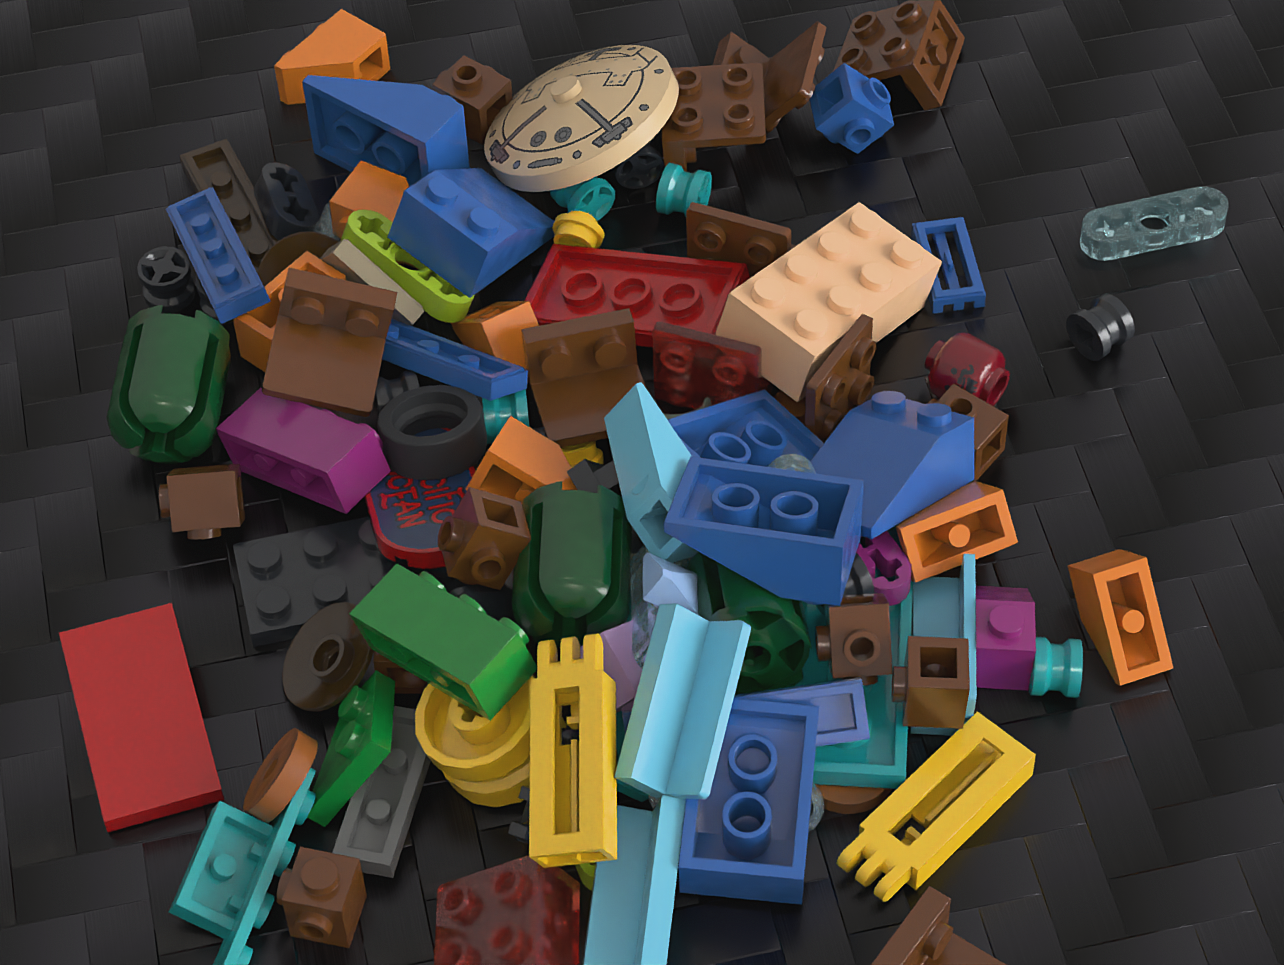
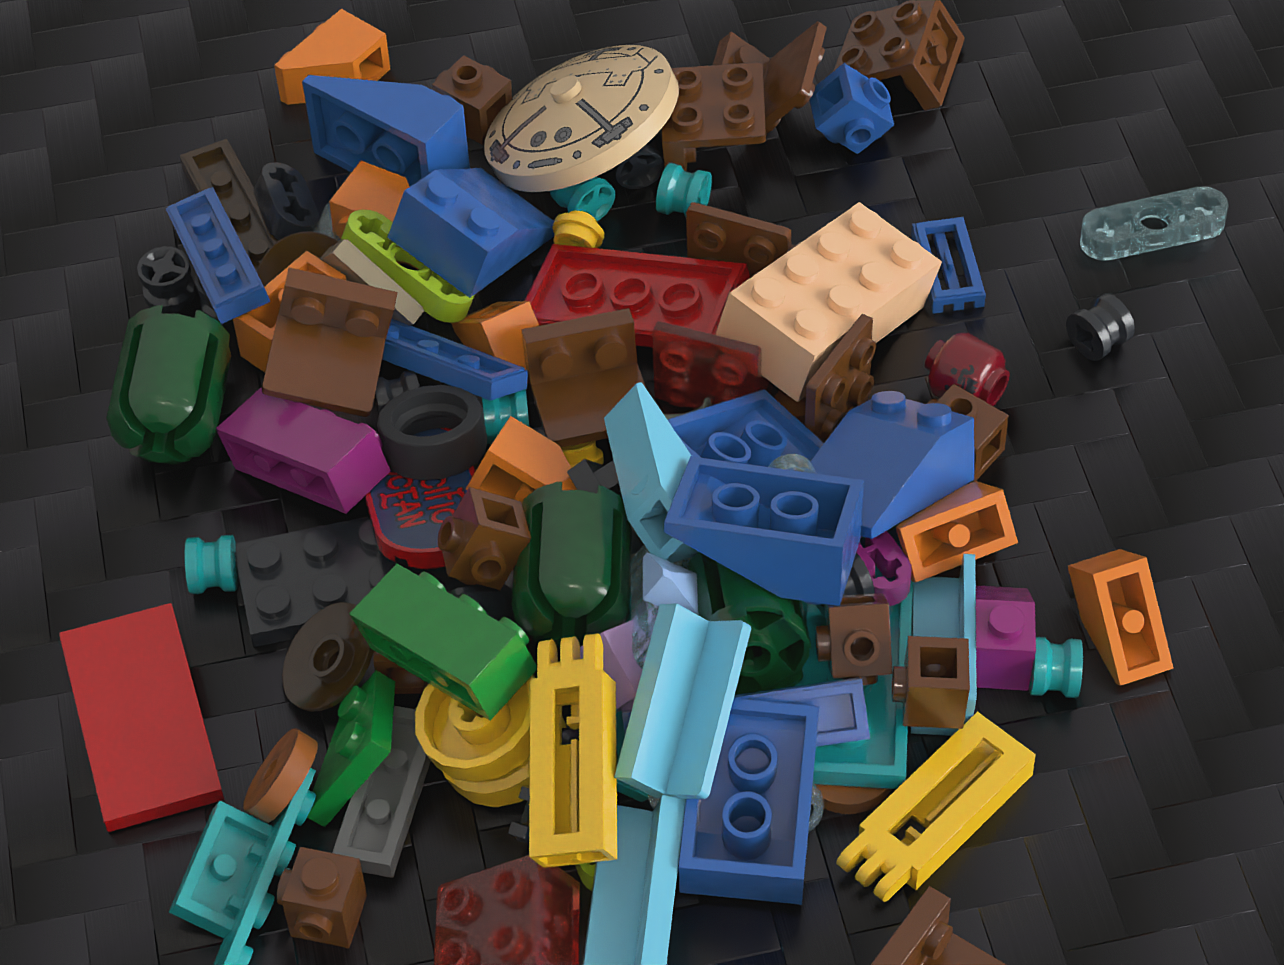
reddish brown brick [159,463,245,540] -> none
none -> teal wheel [185,535,238,594]

